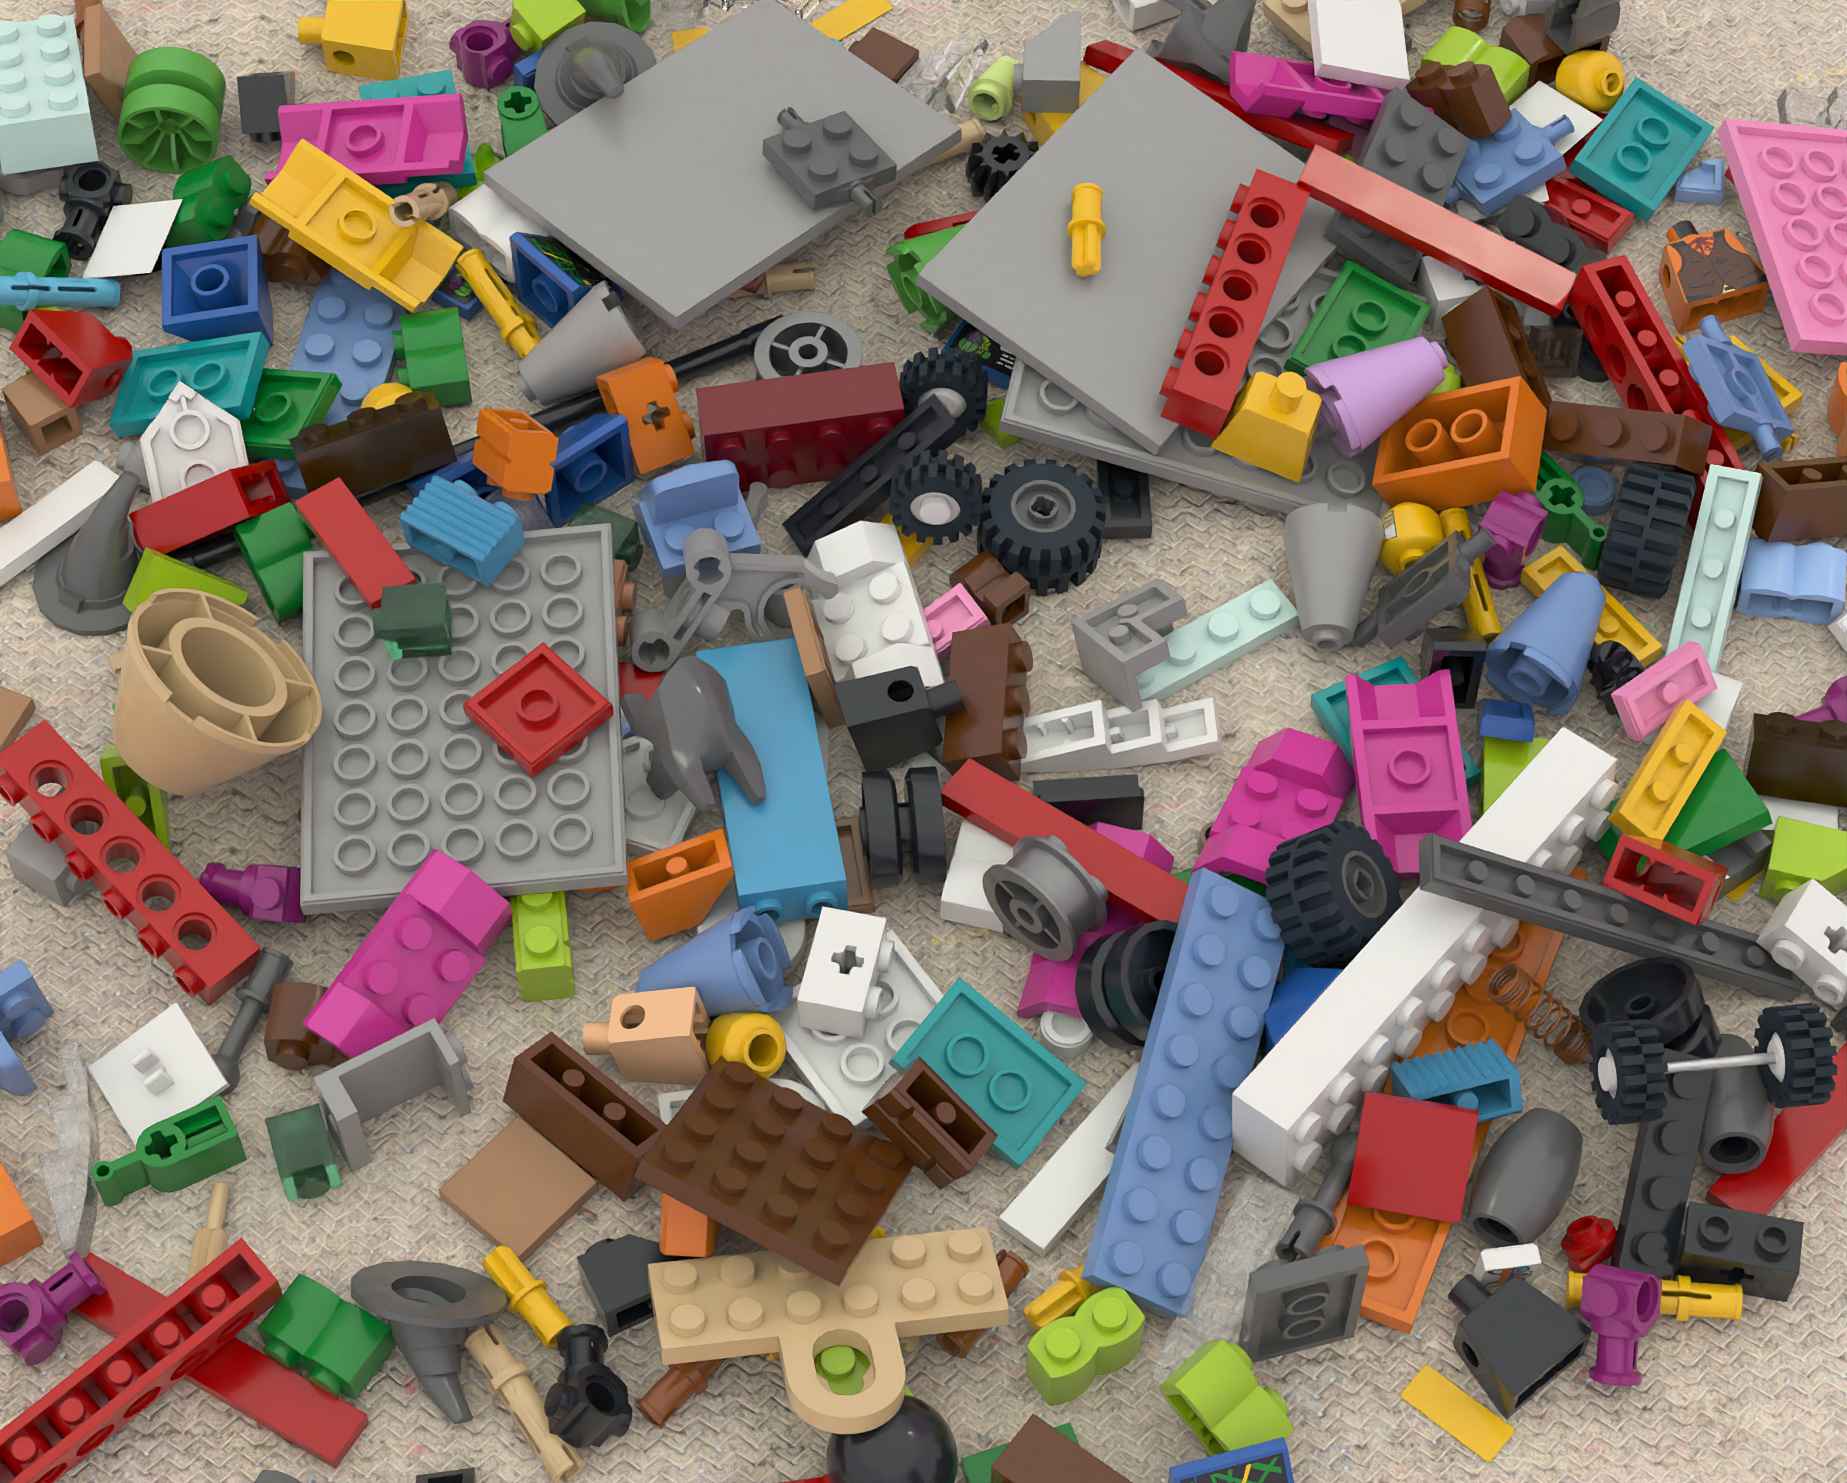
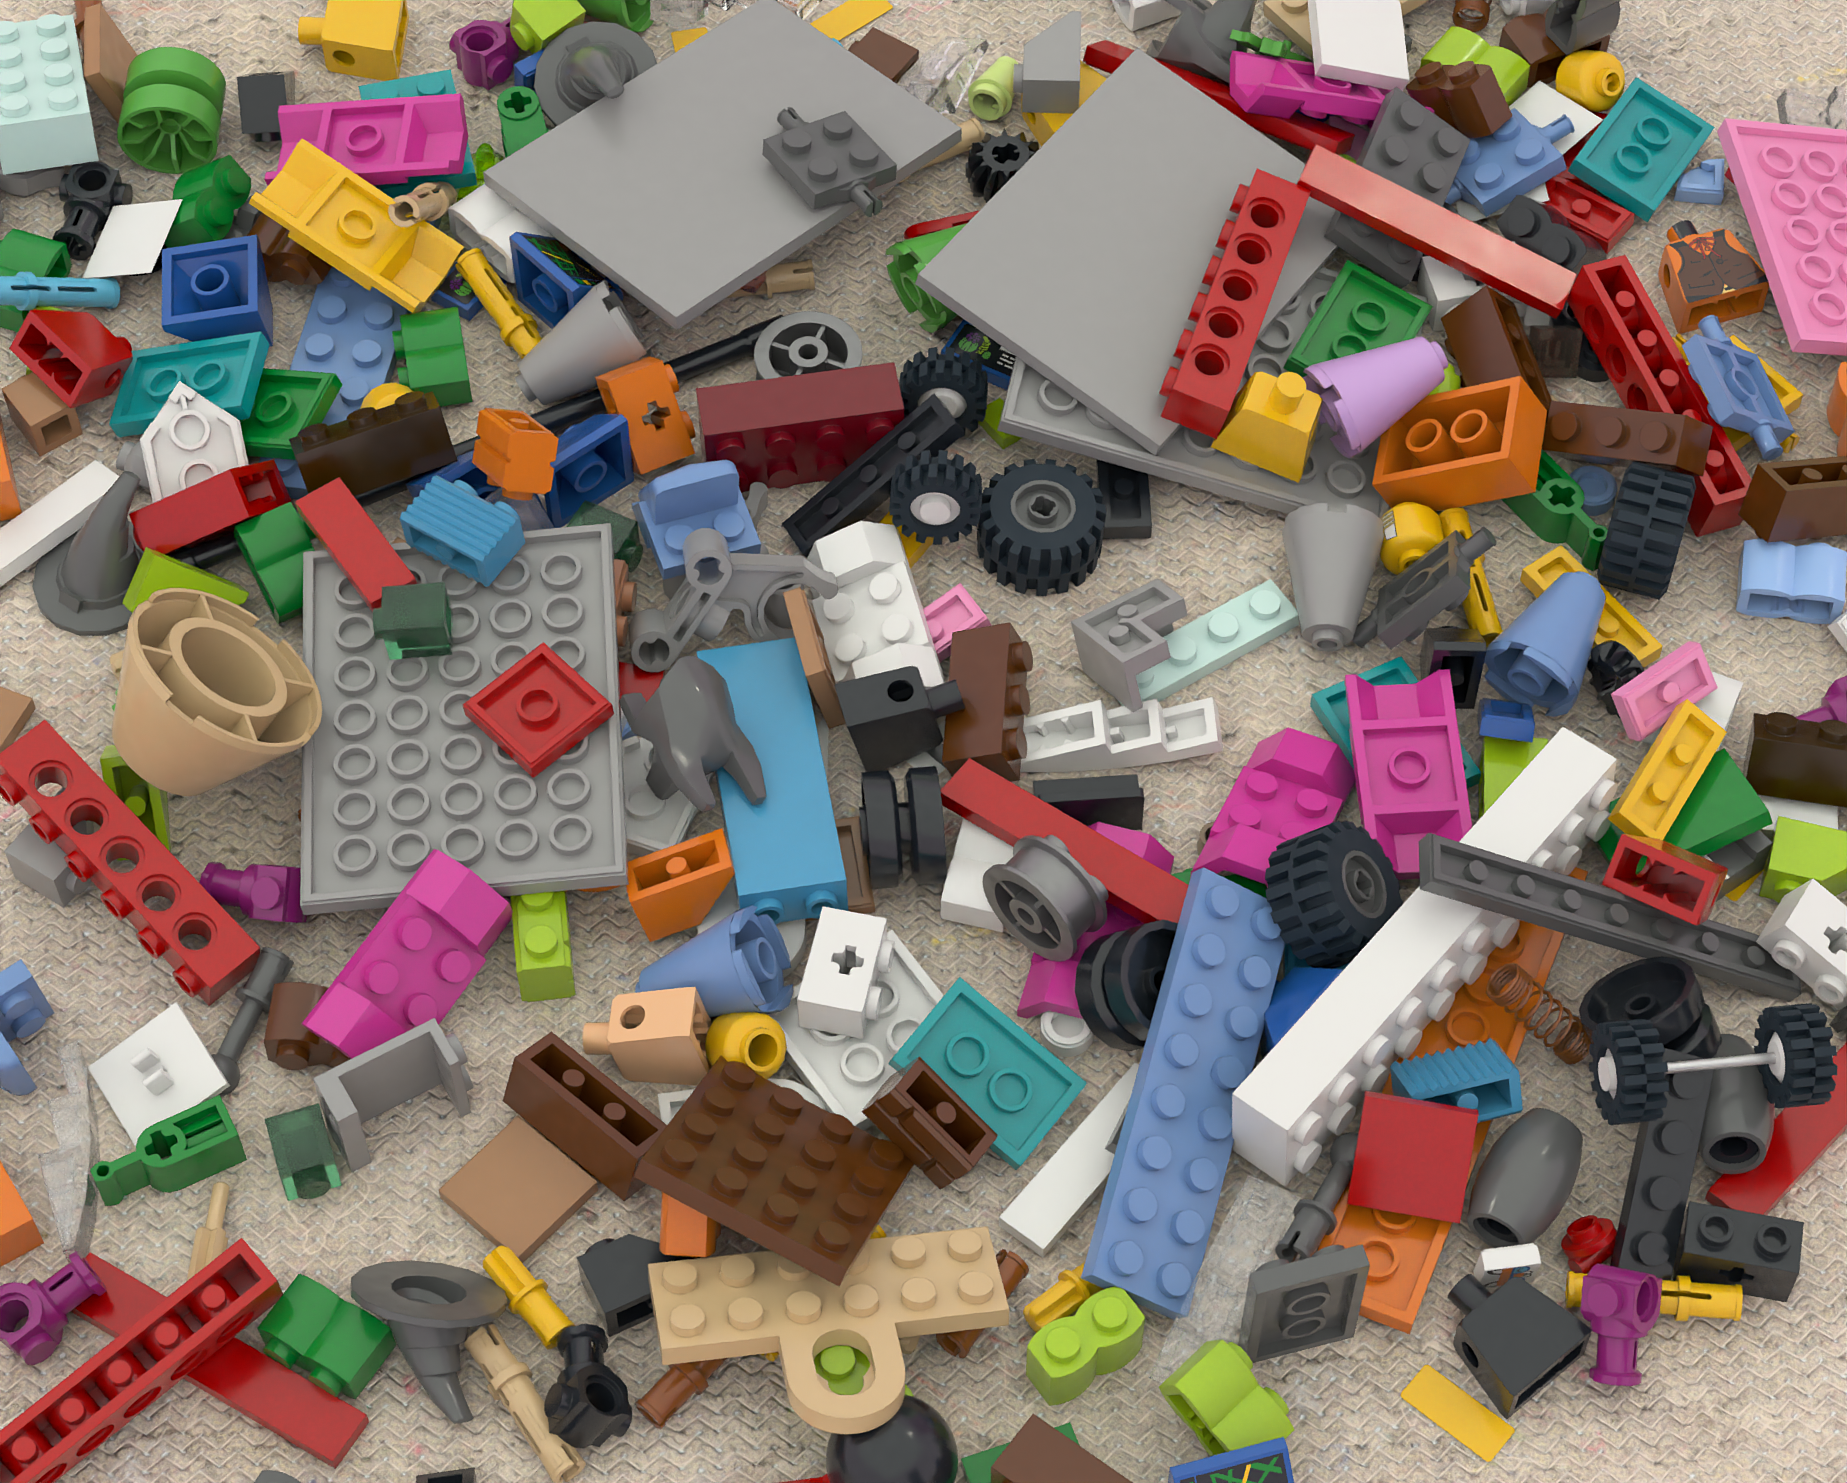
reddish brown leg [949,551,1030,625] -> none
yellow axle [1067,183,1106,277] -> none
magenta connector [1478,490,1548,590] -> none
light aqua plate [1665,464,1763,673] -> none
none -> bright green piece [1229,29,1312,63]

